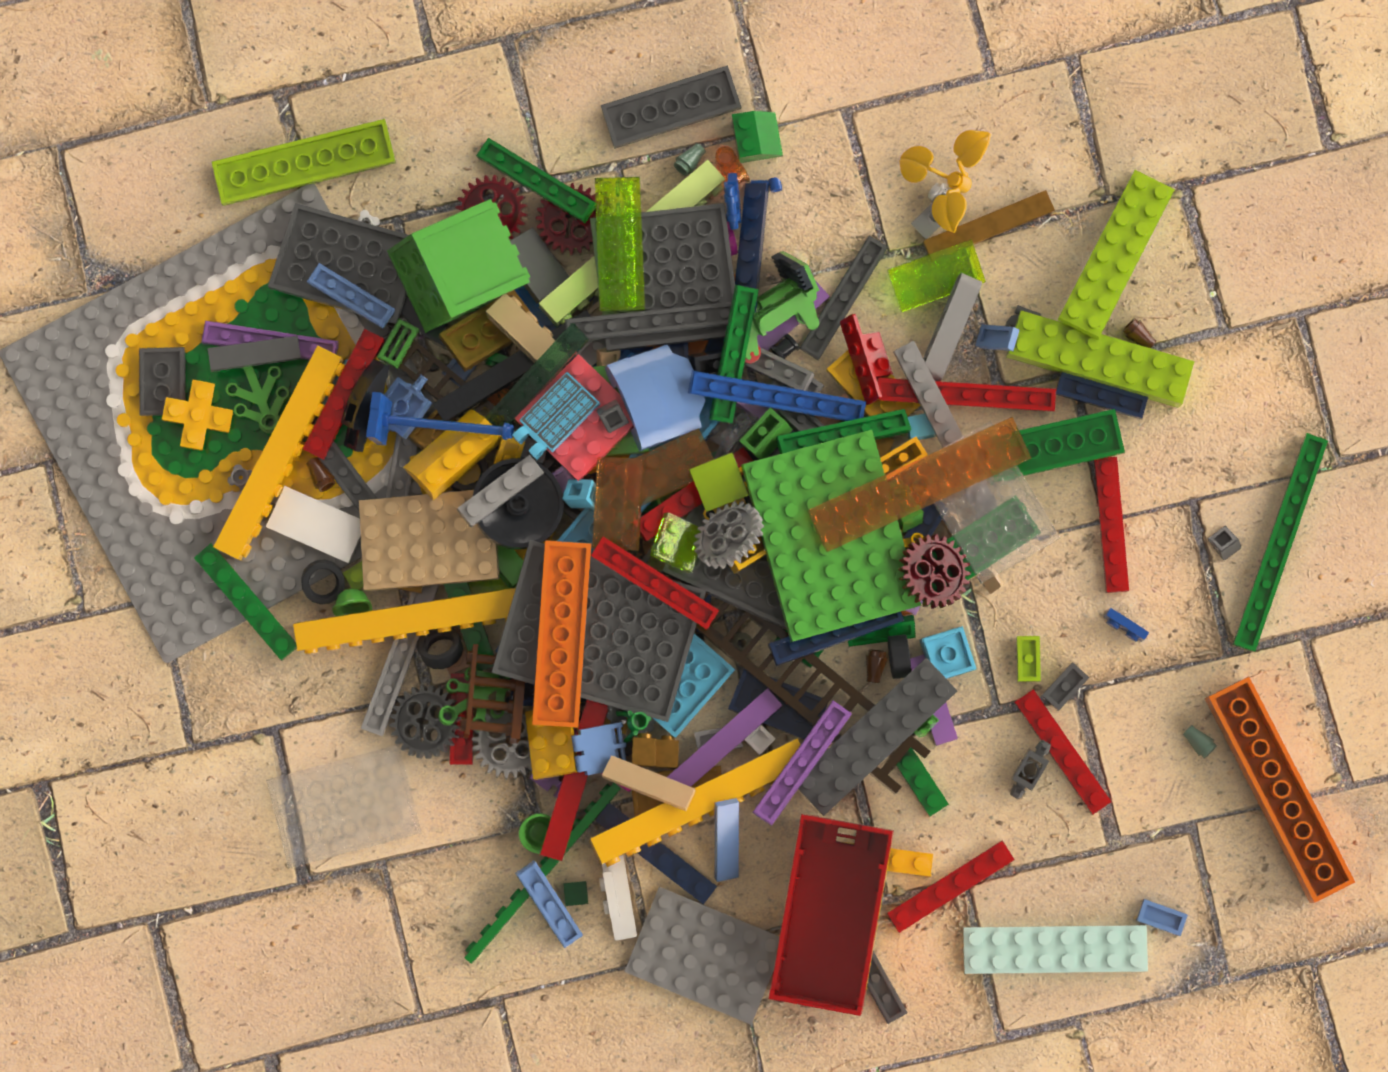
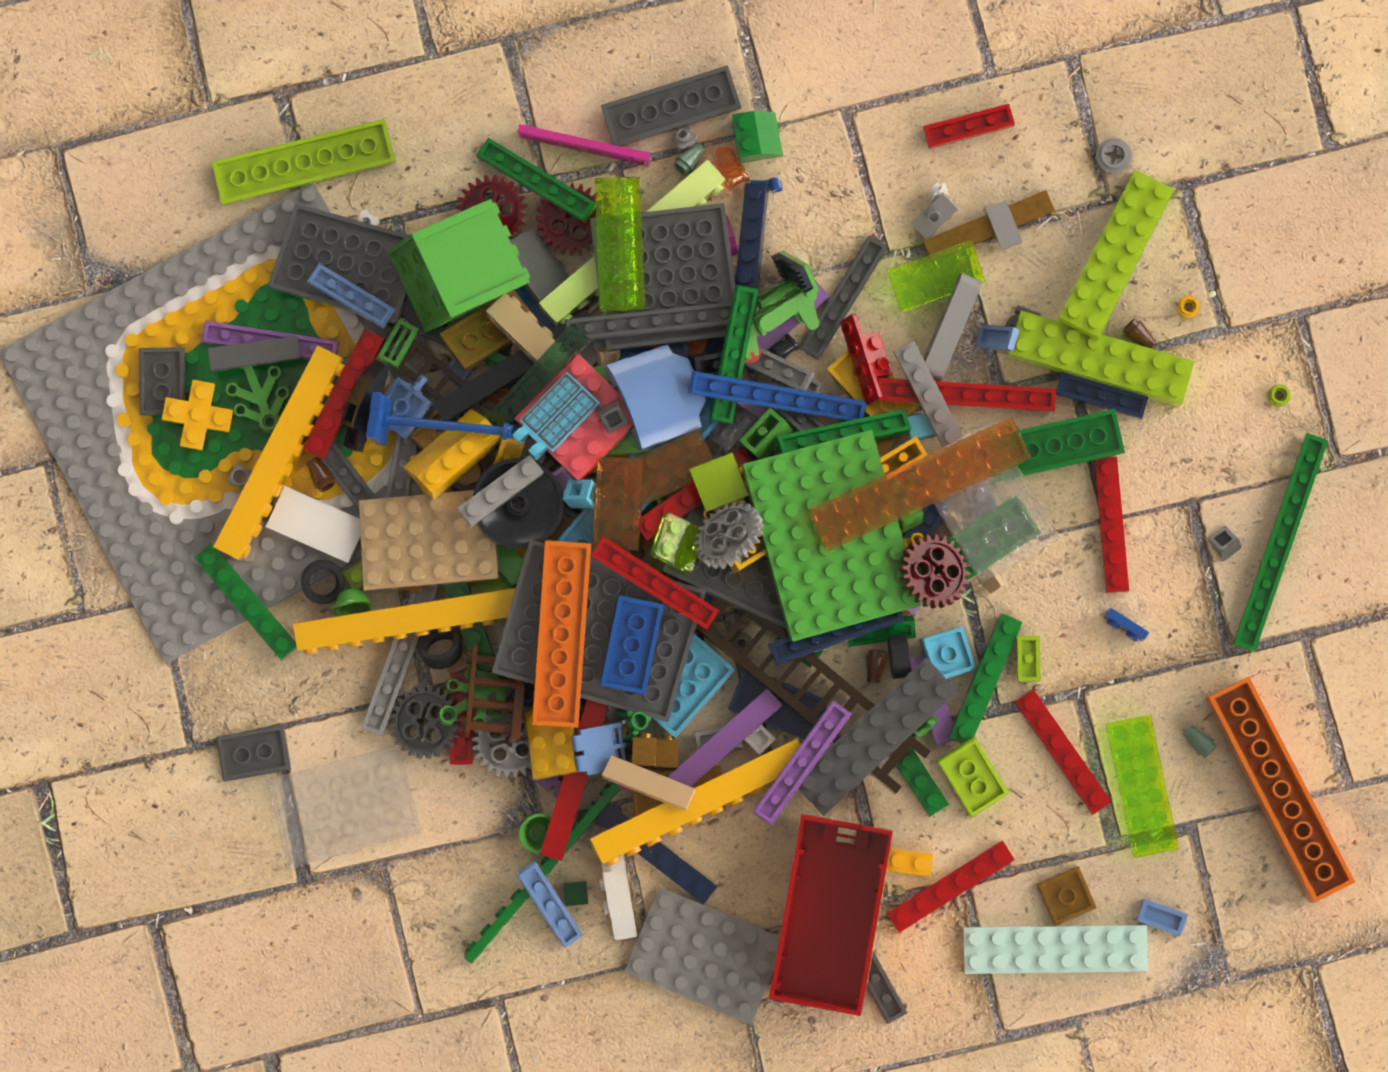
medium blue tile [714,798,739,882] -> none
blue plate [724,173,742,230] -> none
yellow plant [899,130,991,233] -> none
dark grey piece [1010,740,1051,799] -> none
dark grey plate [1041,662,1089,711] -> none
none -> dark grey tile [216,725,292,782]
none -> dark pink tile [518,124,651,166]
none -> blue plate [600,595,664,695]
none -> light grey plate [671,126,697,149]
none -> red plate [923,104,1015,149]
none -> lime tile [936,736,1010,818]
none -> green plate [948,613,1023,744]
none -> light grey tile [985,201,1022,251]
none -> pearl gold tile [1036,866,1097,926]
none -> light grey gear [1096,138,1132,174]
none -> clear neon green plate [1106,715,1179,858]
none -> yellow plate [1177,296,1200,318]
none -> lime plate [1268,384,1291,407]

